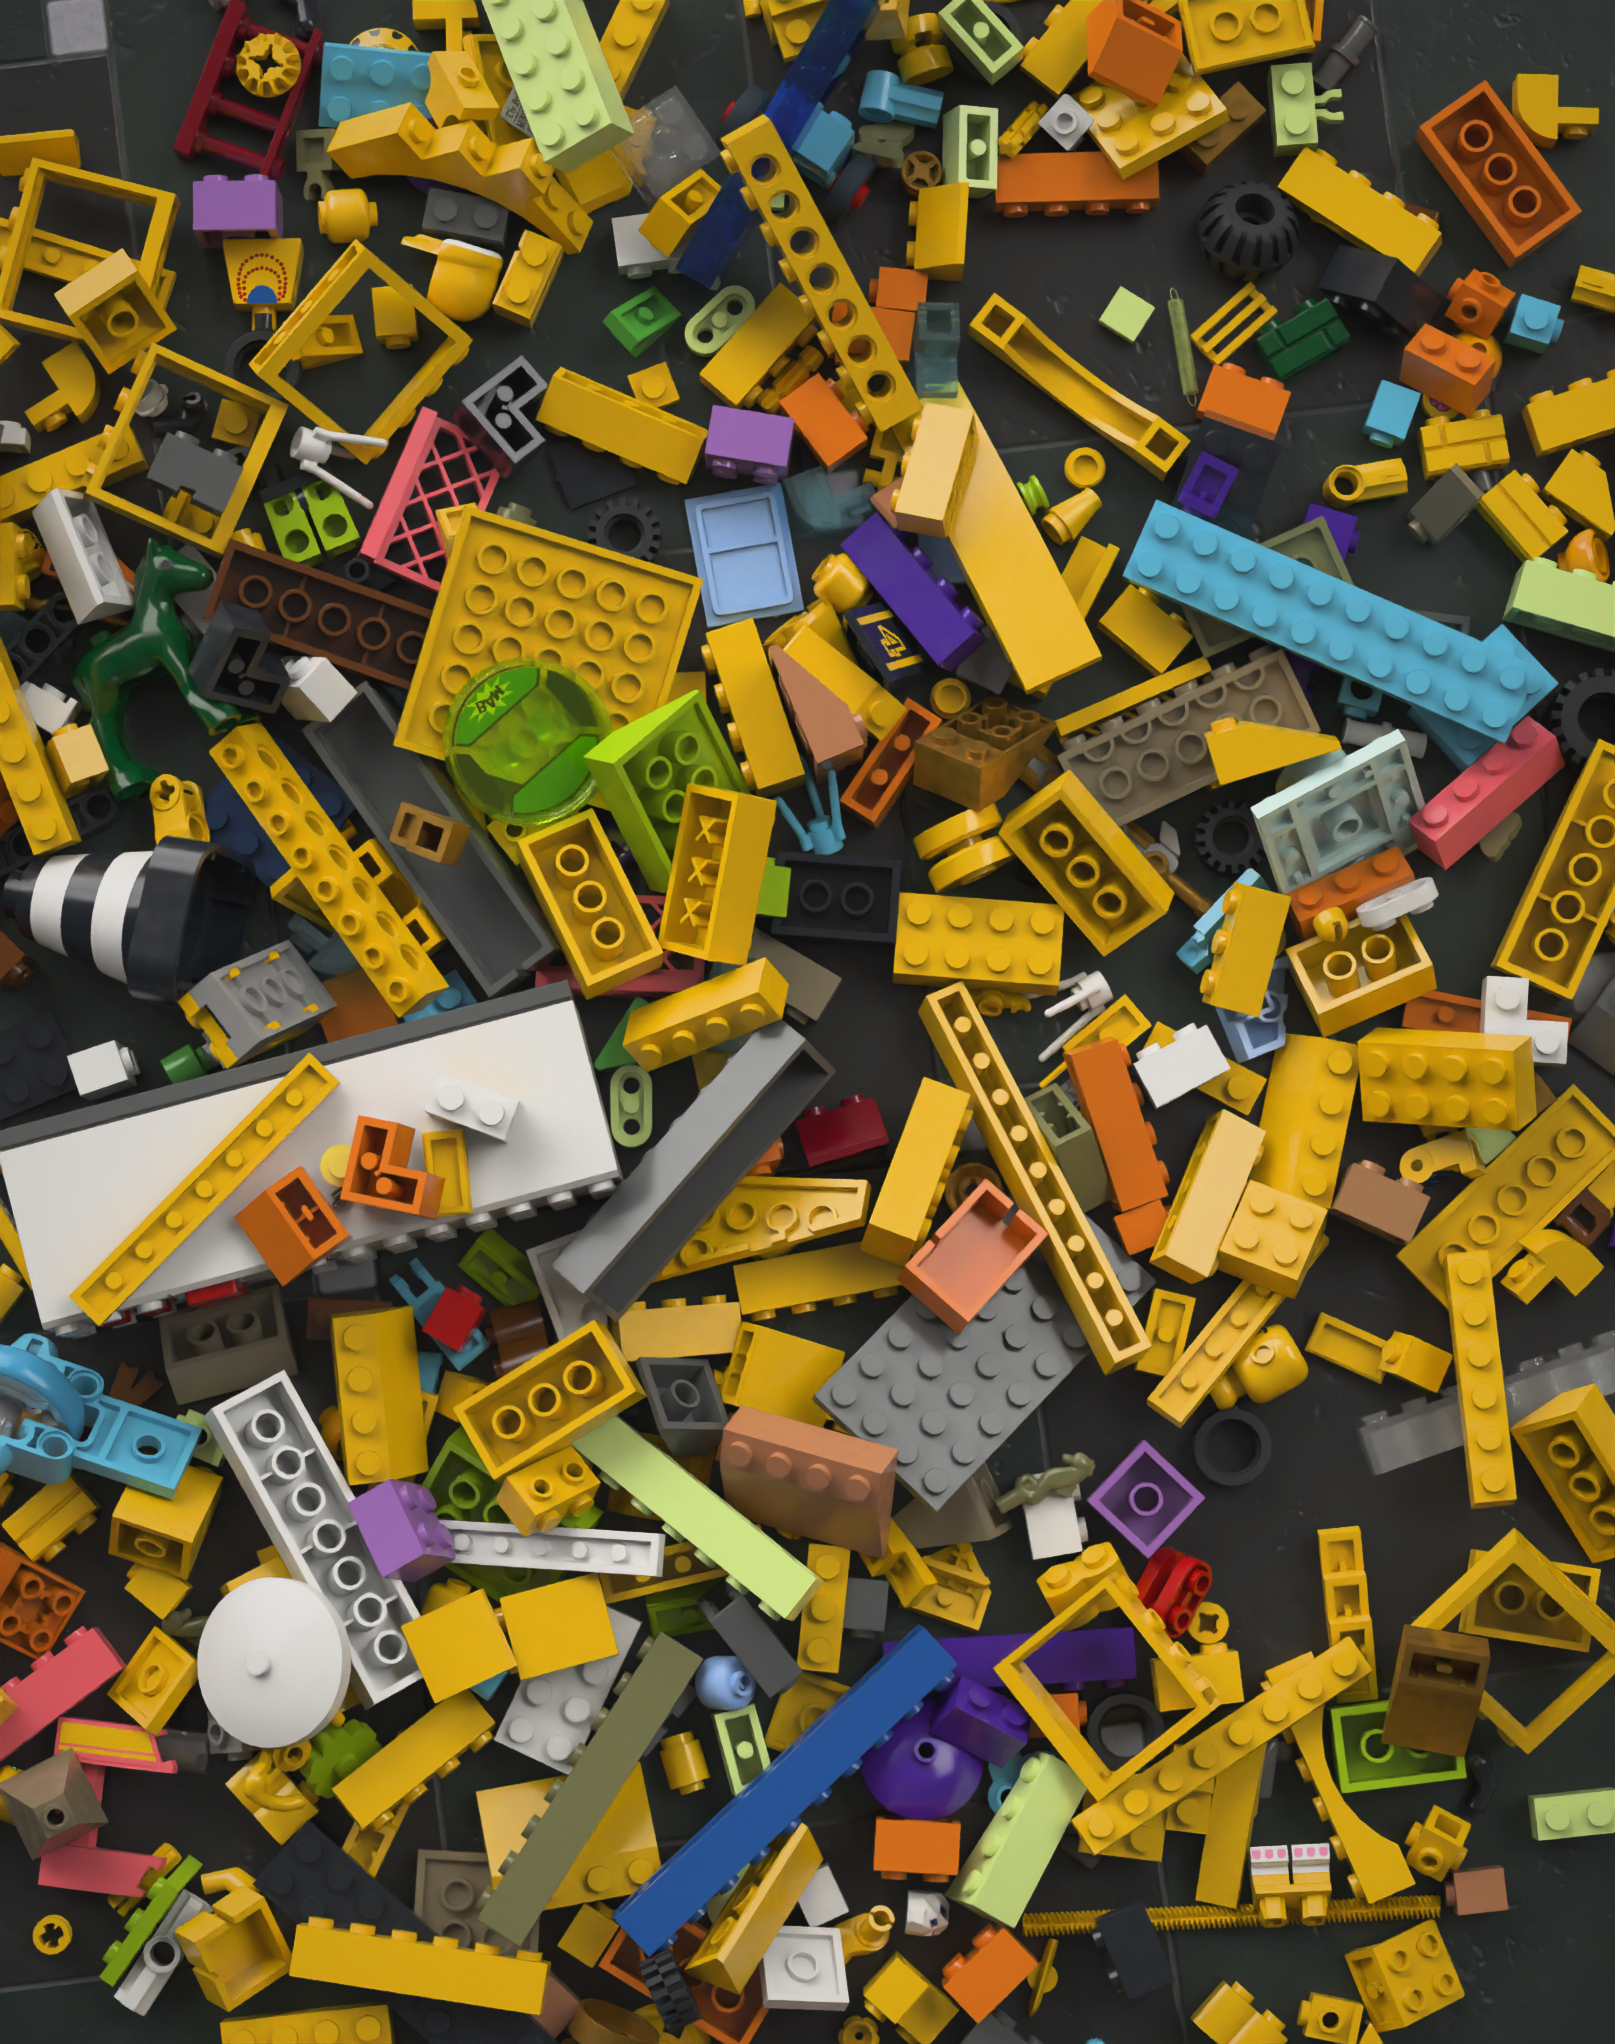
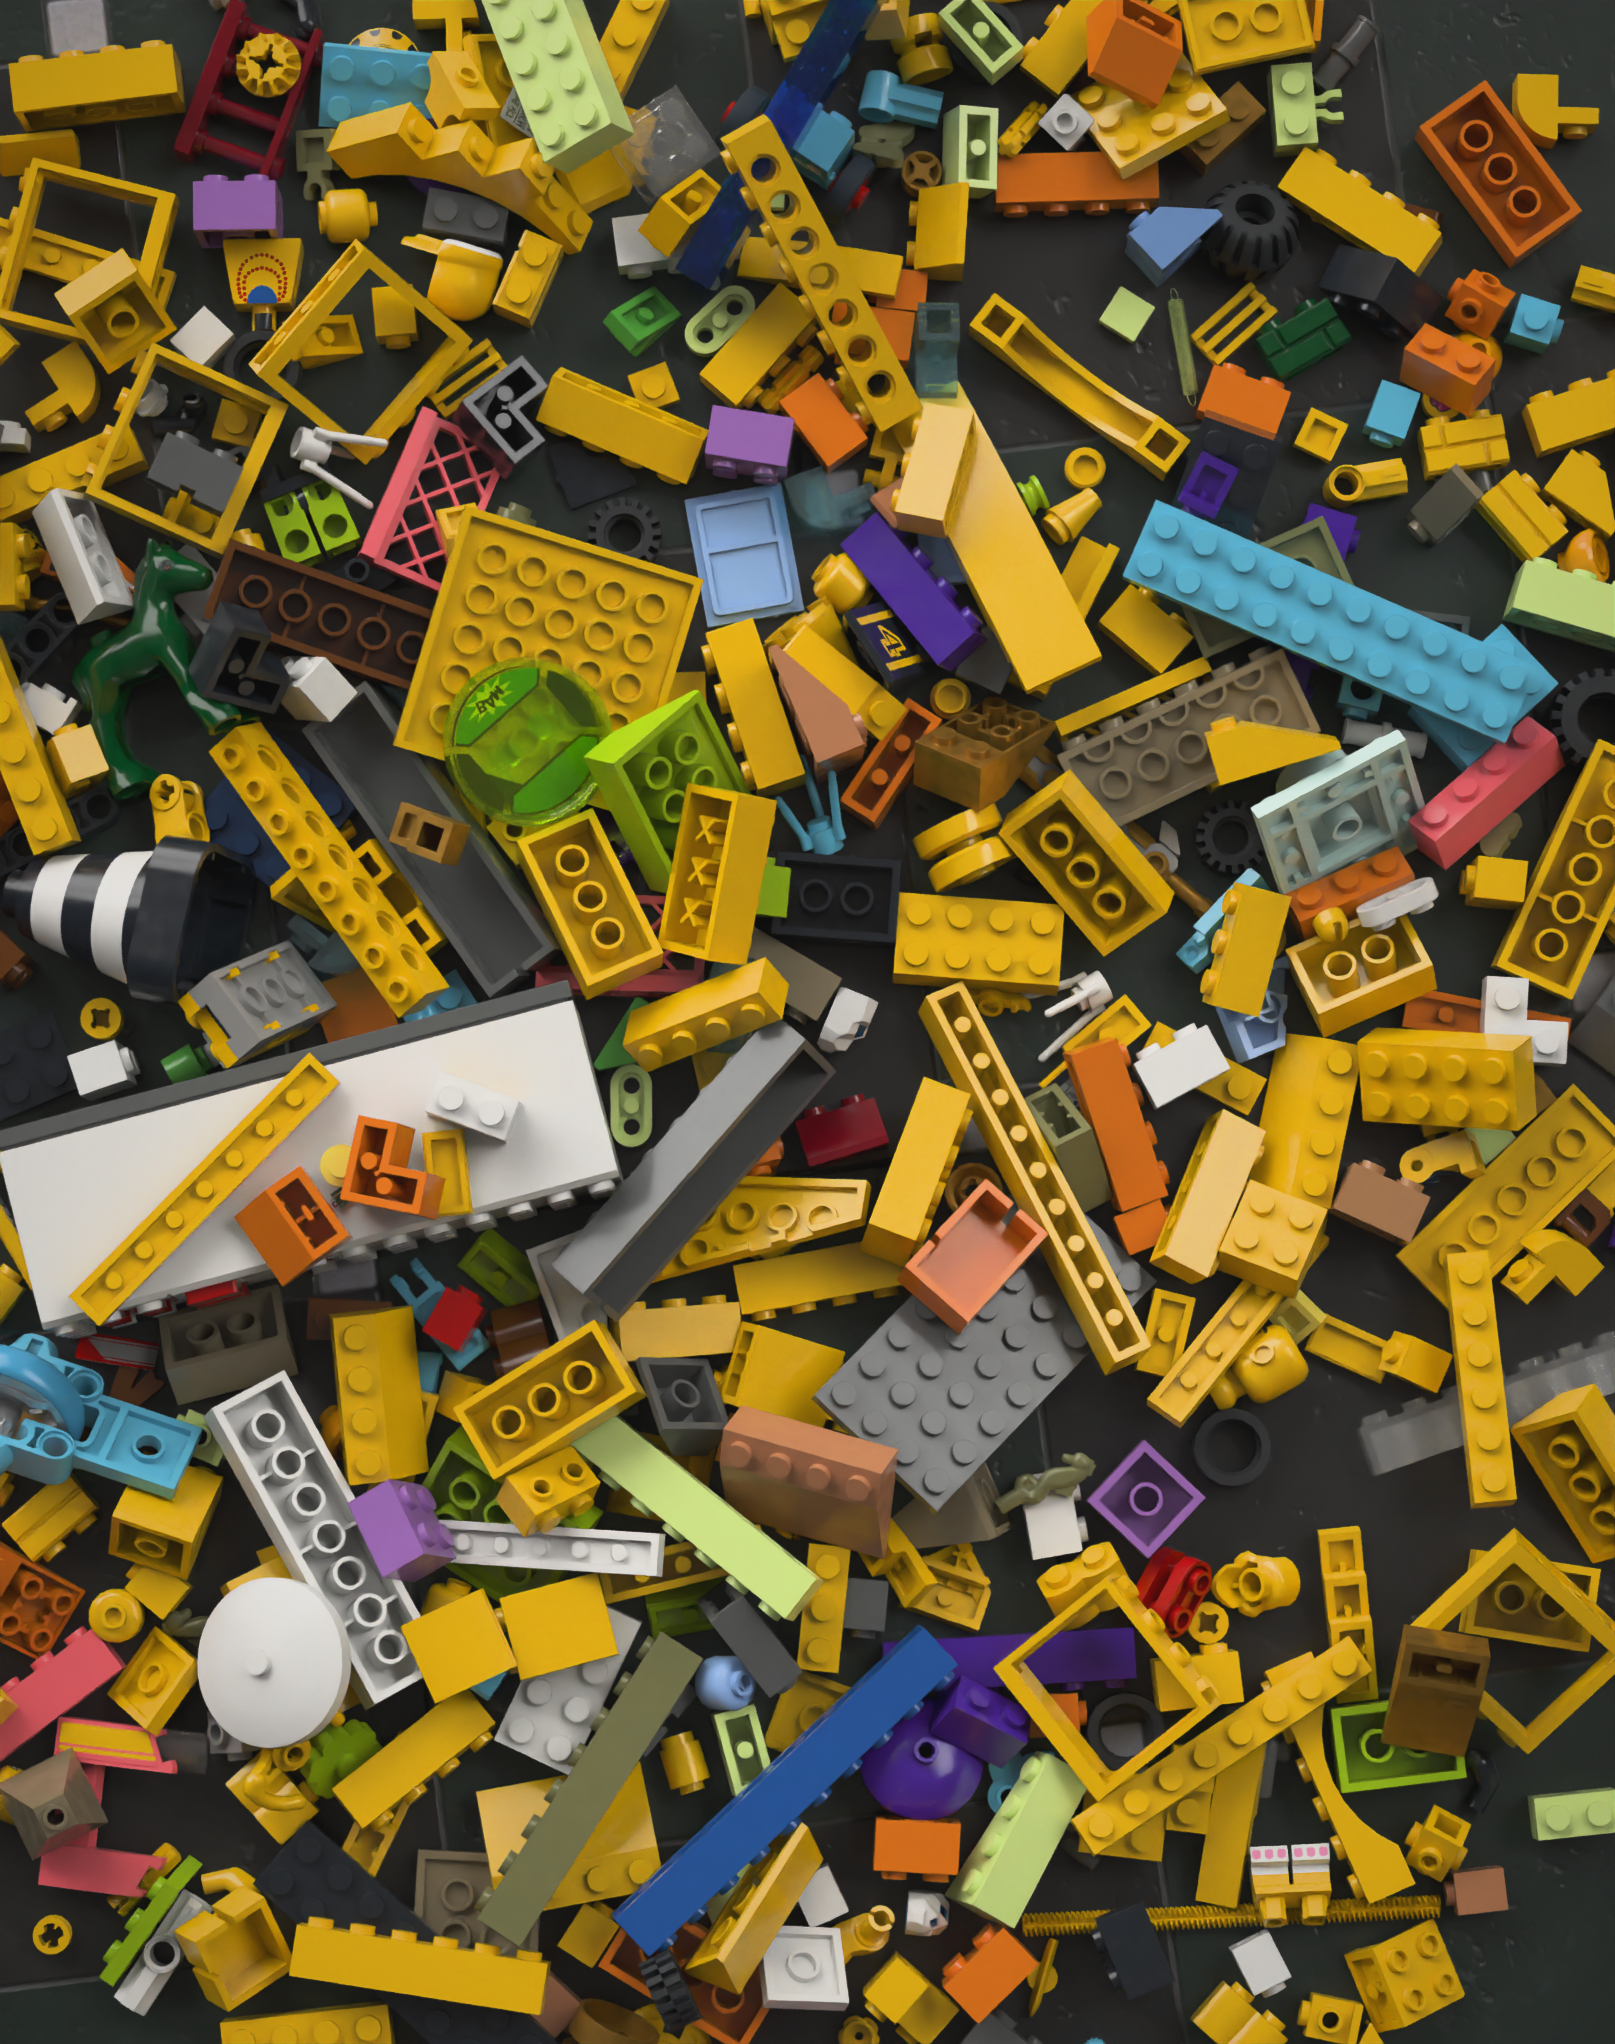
none -> yellow brick [8,40,187,132]
none -> sticker [75,1333,159,1371]
none -> yellow wheel [80,998,125,1041]
none -> yellow head [89,1589,145,1643]
none -> white brick [170,306,236,369]
none -> yellow tile [429,338,508,421]
none -> yellow slope [737,236,903,299]
none -> white rock [817,987,878,1054]
none -> medium blue slope [1125,207,1223,288]
none -> yellow head [1211,1551,1300,1618]
none -> white brick [1228,1928,1291,1998]
none -> light yellow plate [1269,1289,1327,1345]
none -> yellow plate [1292,407,1348,464]
none -> yellow brick [1459,856,1528,911]

